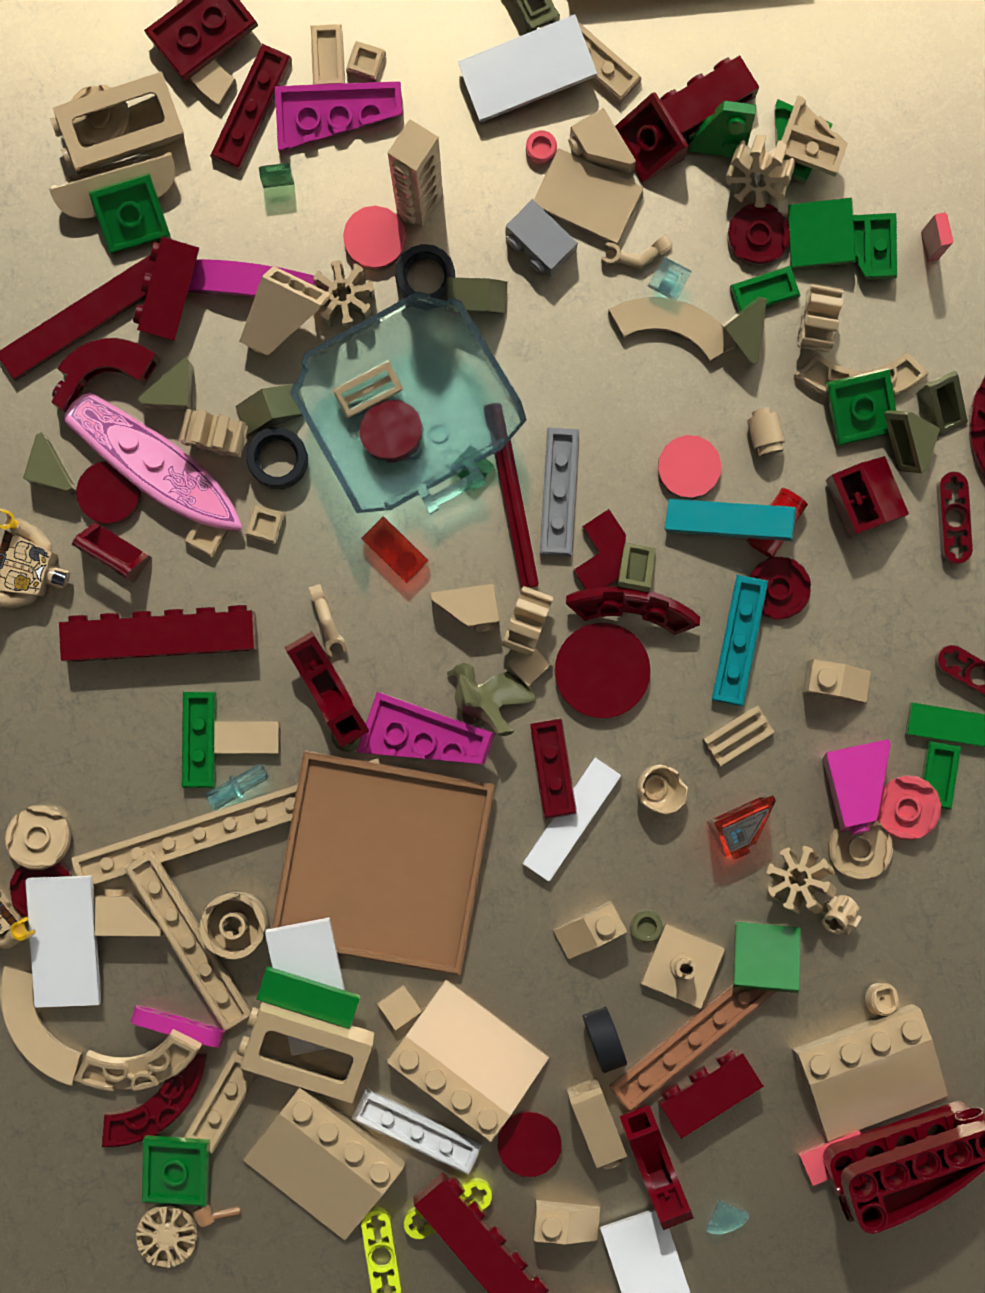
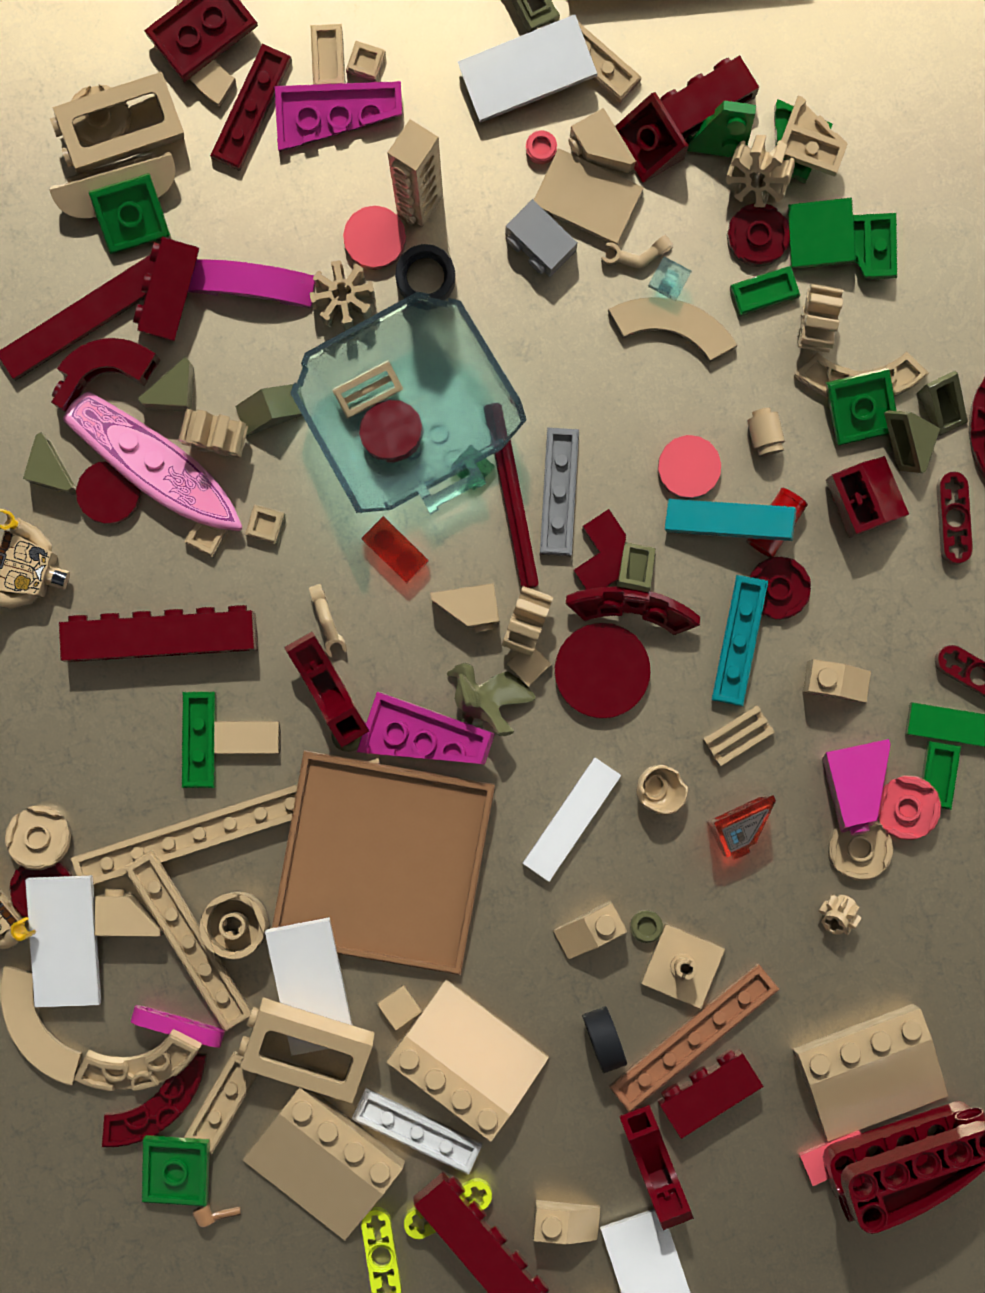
dark red tile [72,522,151,583] -> none
tan wheel [136,1204,198,1268] -> none
clear light blue axle [205,764,269,811] -> none
tan slope [239,266,331,356] -> none
black tyre [246,427,308,489] -> none
green tile [256,966,360,1029] -> none
clear green tile [259,163,294,188] -> none
olive slope [445,277,508,314] -> none
dark red tile [497,1110,561,1177] -> none
dark red tile [530,719,578,819] -> none
tan slope [567,1078,627,1170] -> none
clear light blue tile [706,1200,749,1234] -> none
olive slope [723,297,767,363] -> none
green tile [733,922,801,993] -> none
tan gear [767,846,836,916] -> none
tan tile [865,983,899,1016] -> none
coral tile [921,212,954,262] -> none

